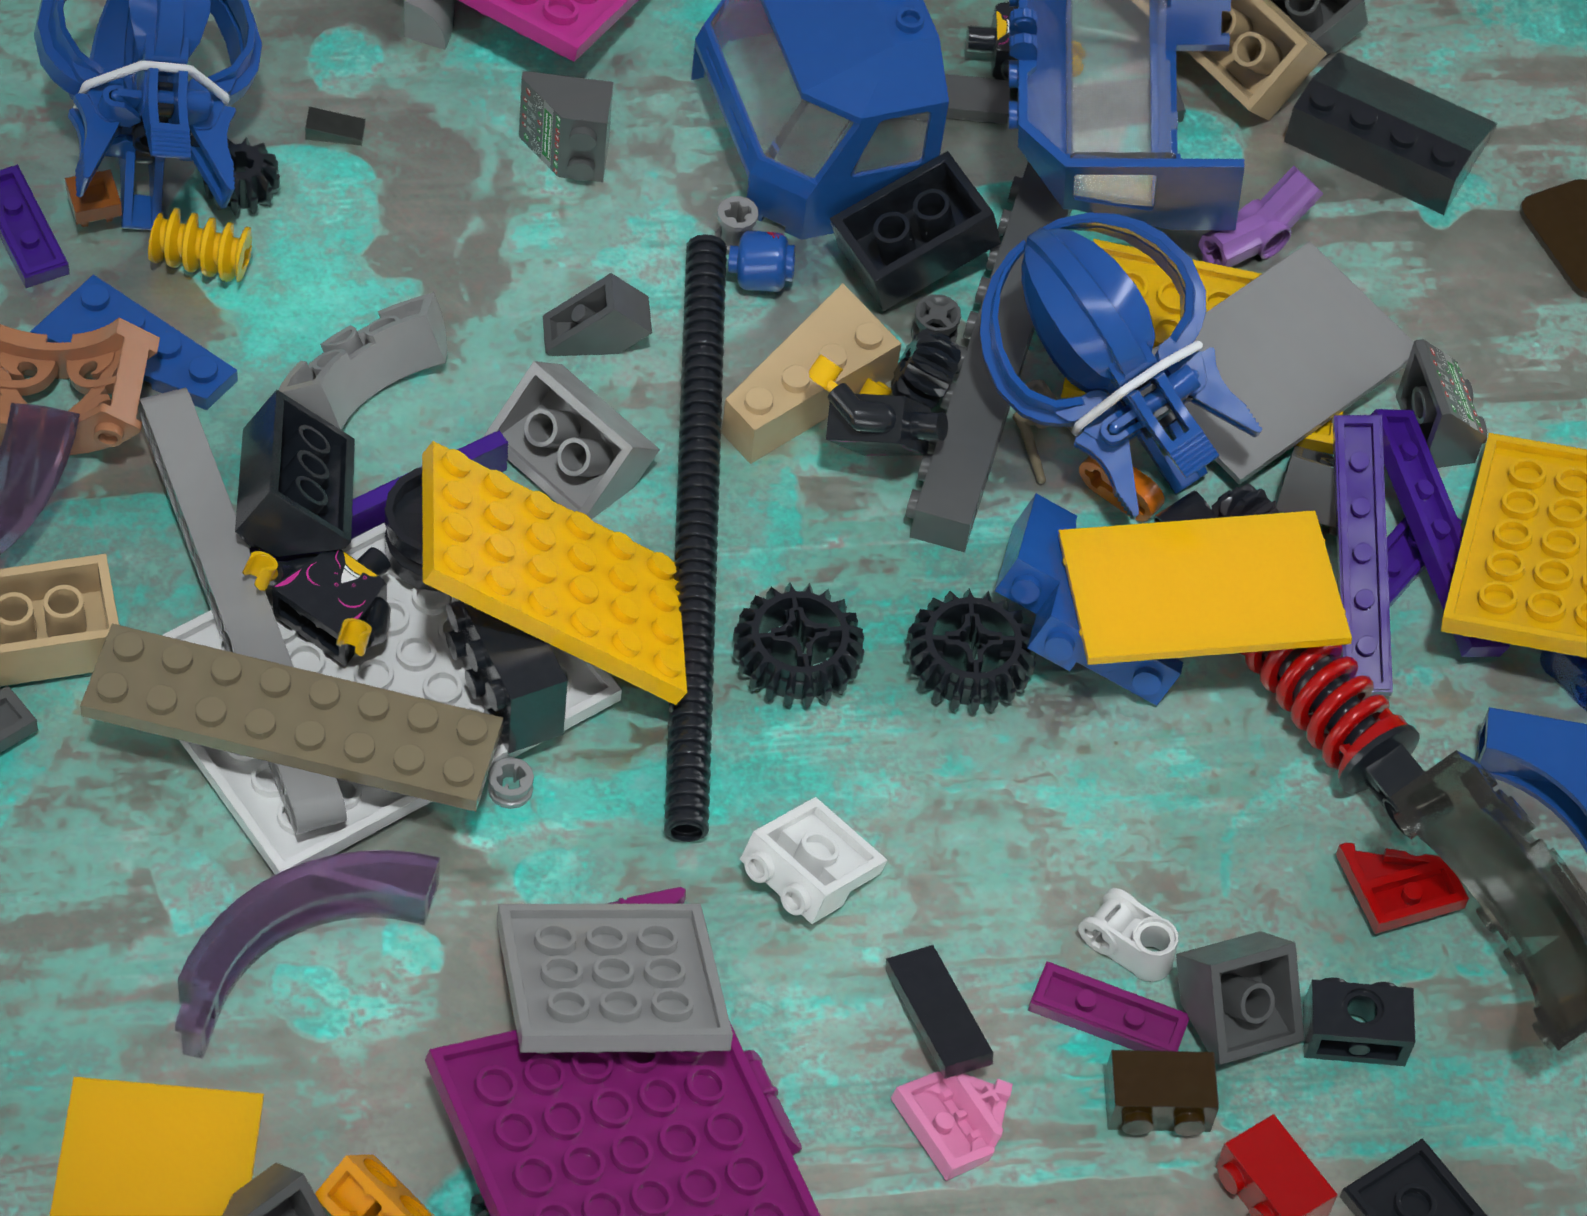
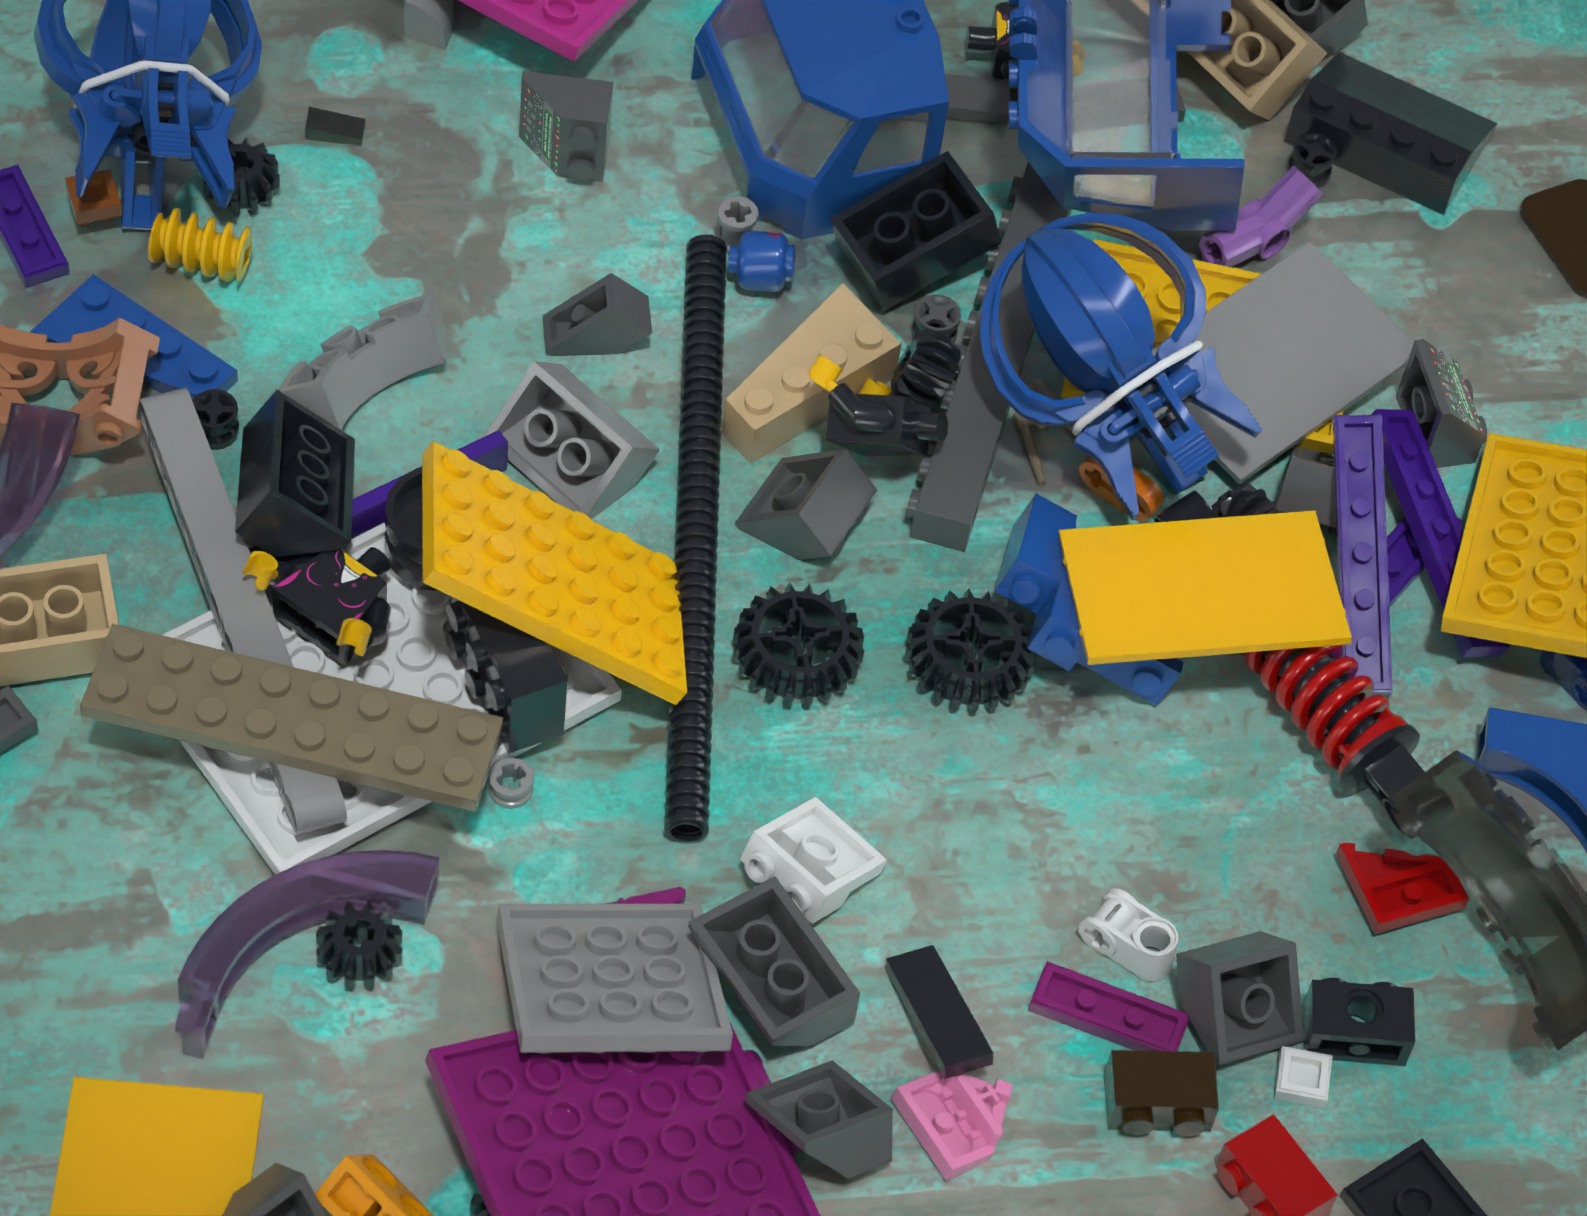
none -> black wheel [192,389,239,450]
none -> black gear [316,901,403,991]
none -> dark grey slope [688,876,860,1046]
none -> dark grey slope [735,448,877,560]
none -> dark grey slope [745,1060,893,1179]
none -> white tile [1273,1046,1333,1109]
none -> black wheel [1287,132,1337,188]

